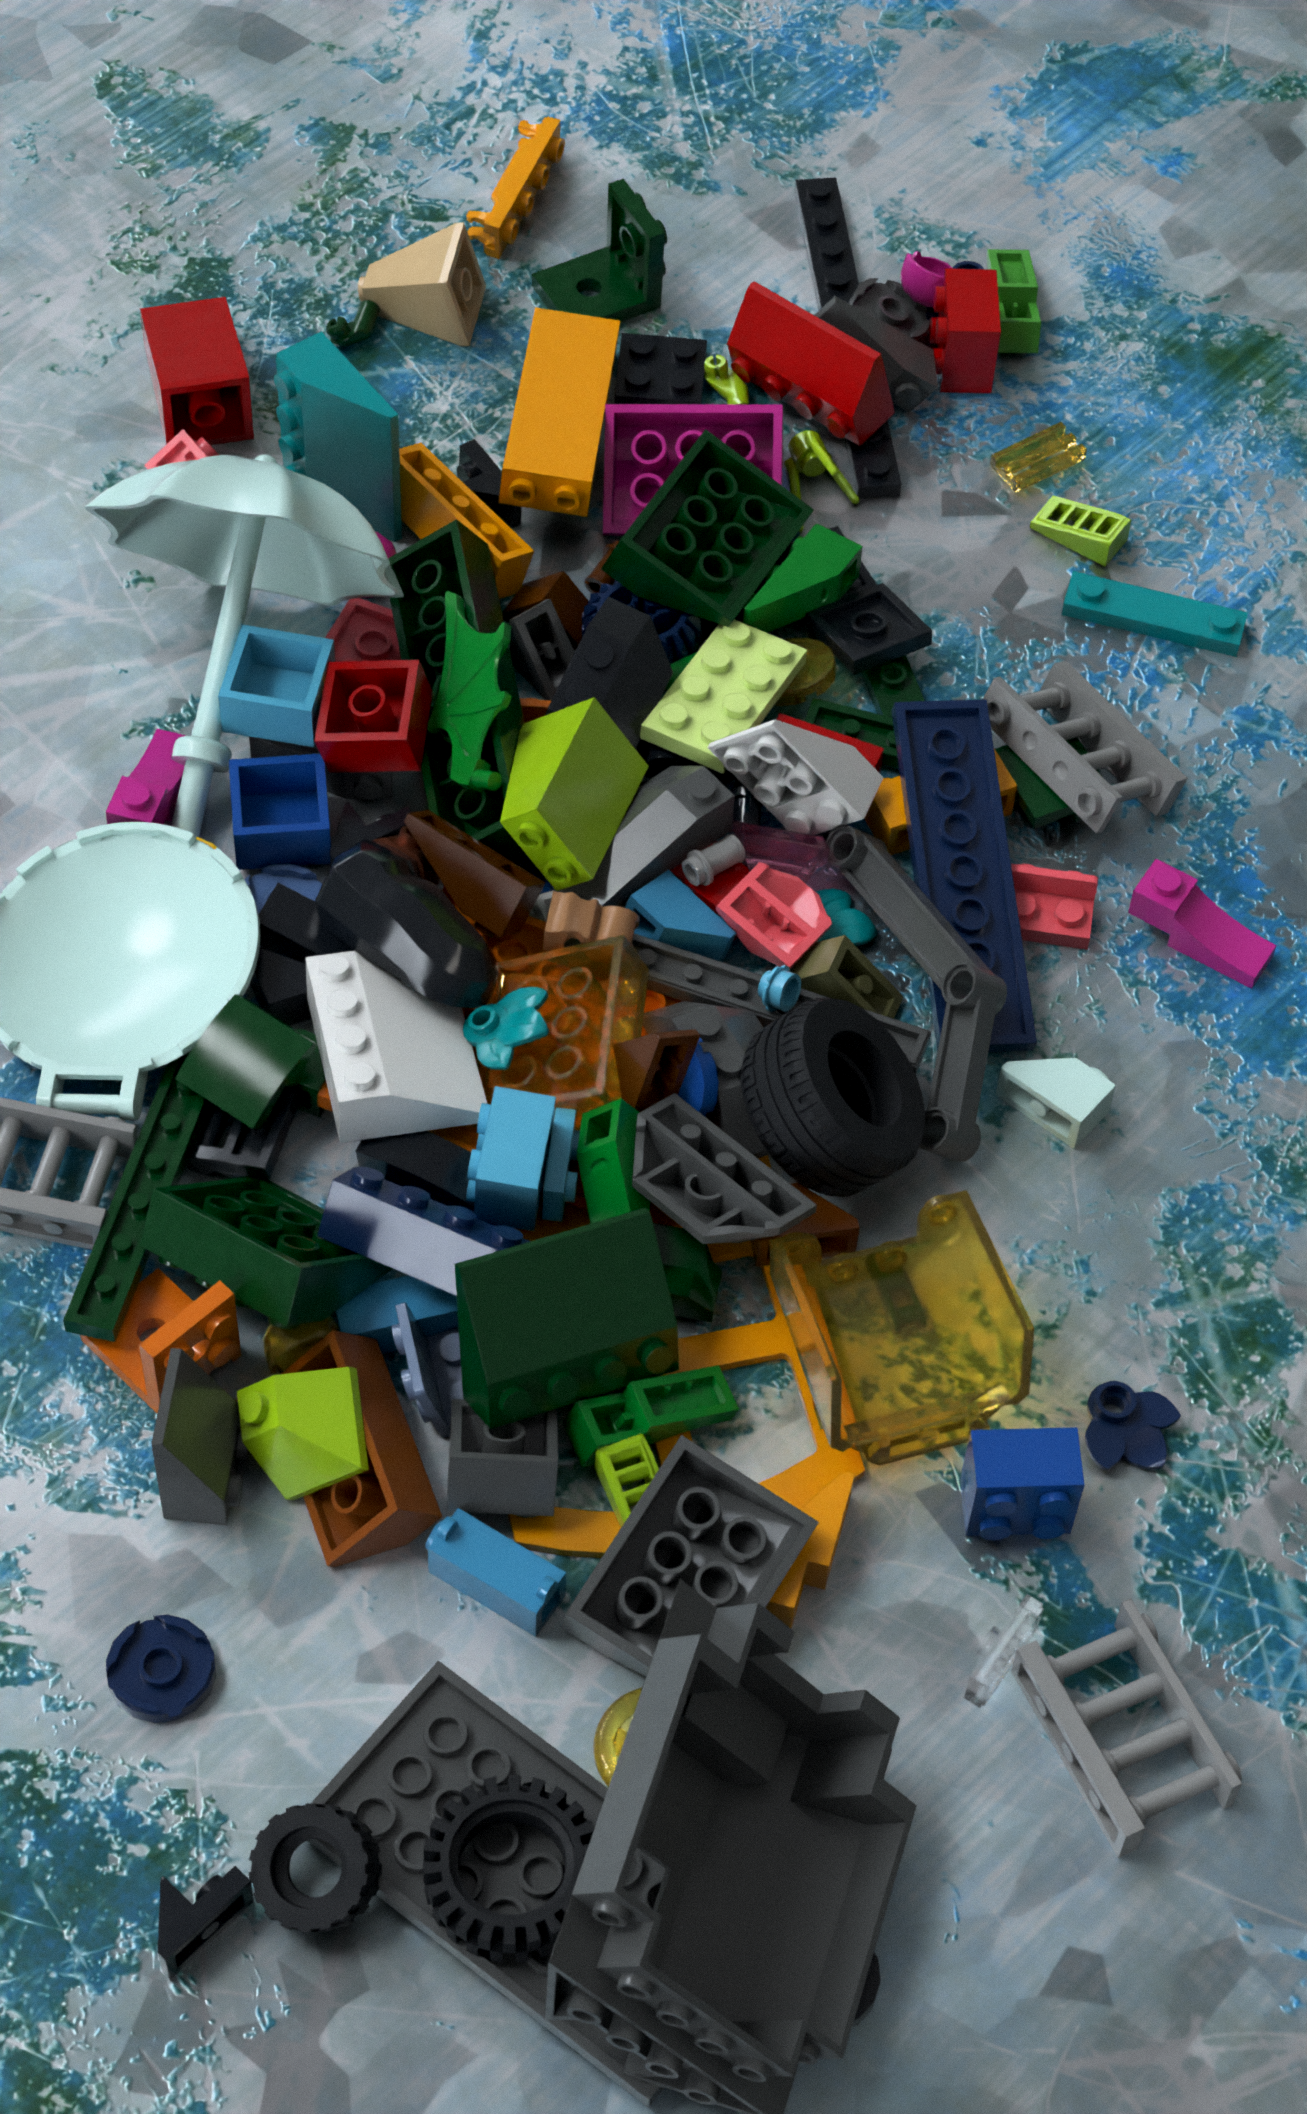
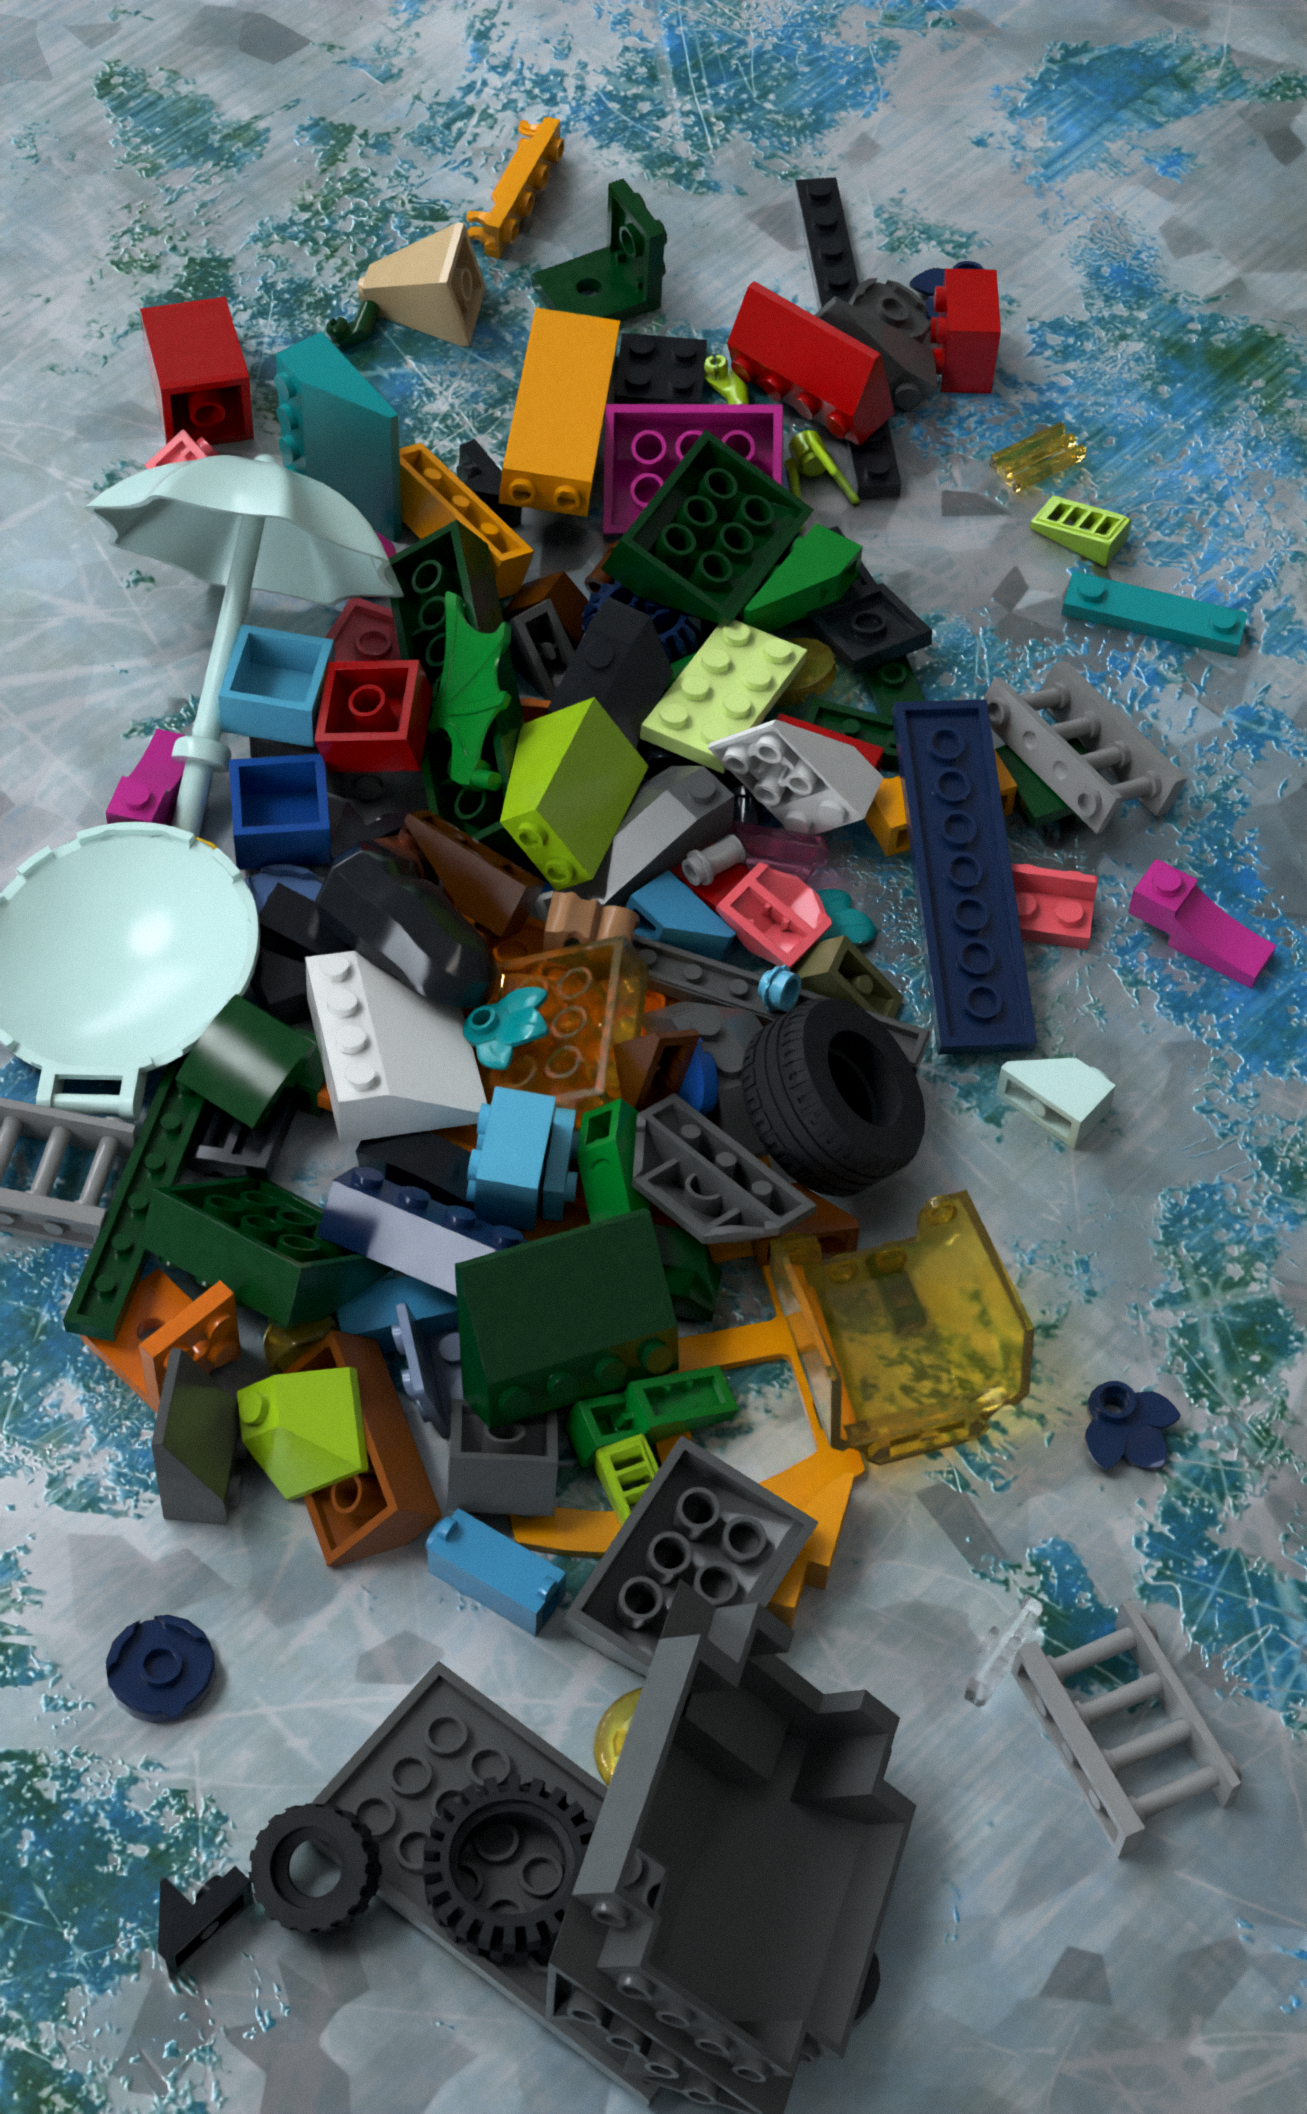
dark grey piece [824,825,1007,1162] -> none
dark pink hair [900,251,952,307] -> none
blue piece [960,1427,1085,1540] -> none
bright green slope [987,249,1041,353] -> none

